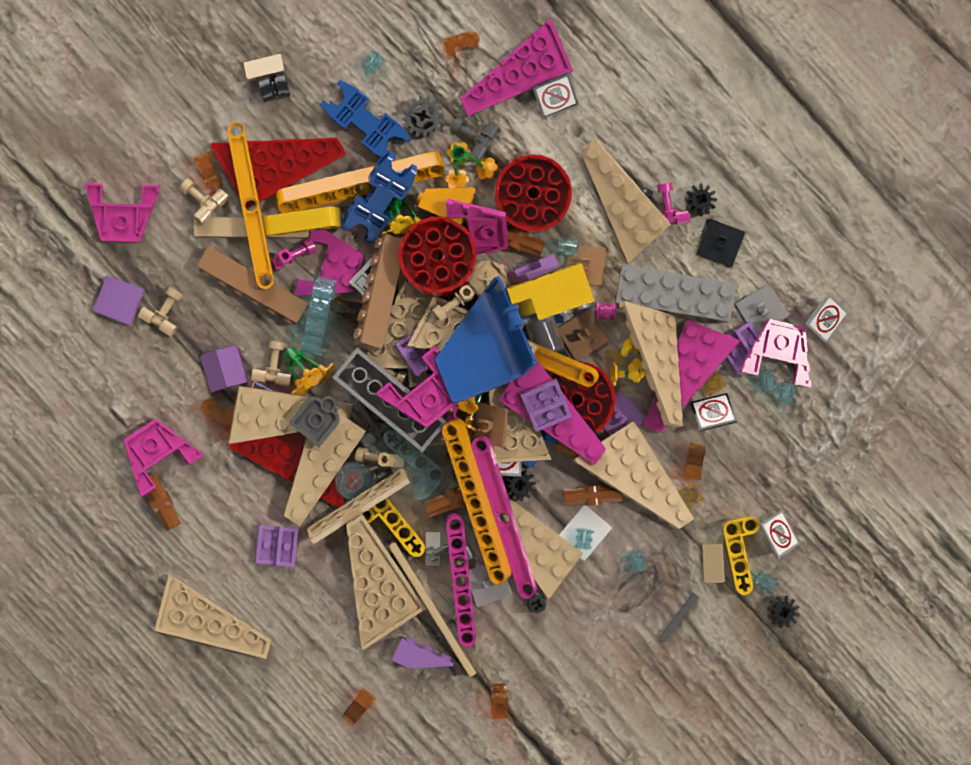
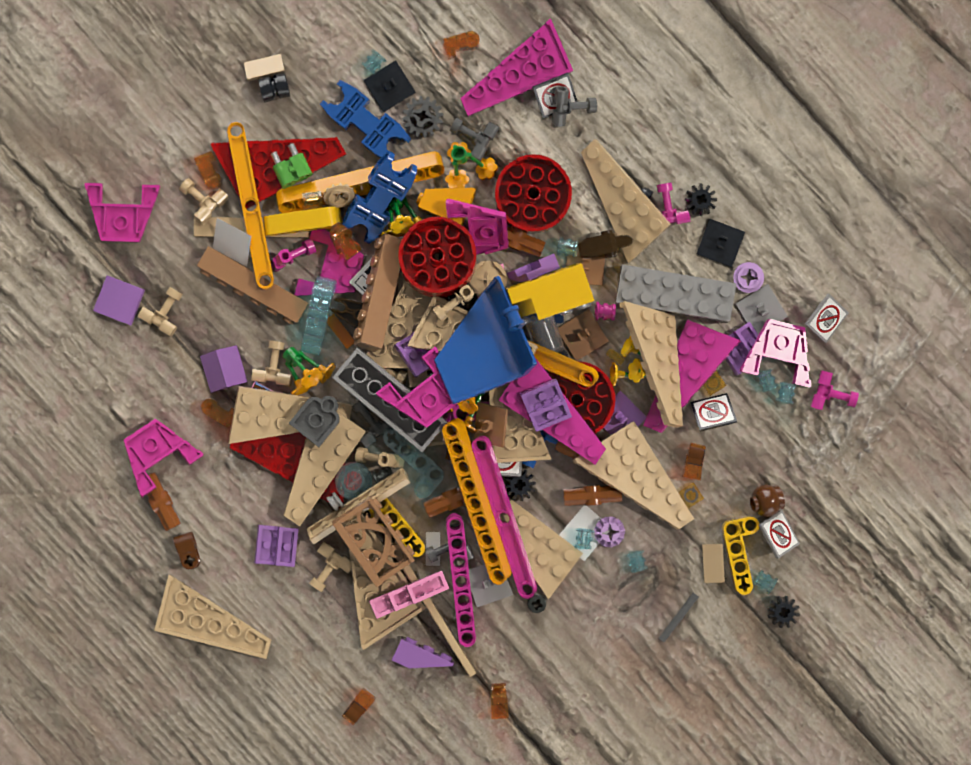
none -> reddish brown piece [173,531,201,570]
none -> white sticker [213,218,251,267]
none -> bright green piece [271,143,313,189]
none -> clear yellow tile [302,191,322,210]
none -> tan bar [309,542,352,592]
none -> tan gear [324,183,355,208]
none -> orange window [325,314,355,349]
none -> light grey bush [326,492,344,511]
none -> clear orange leg [330,223,362,261]
none -> medium nougat fence [332,496,415,588]
none -> black piece [364,60,416,112]
none -> bright pink slope [369,571,449,619]
none -> dark grey bar [552,86,597,127]
none -> dark brown hinge [578,230,633,258]
none -> lavender gear [594,517,625,548]
none -> lavender gear [733,262,764,293]
none -> reddish brown piece [749,485,785,517]
none -> dark pink bar [810,370,859,410]

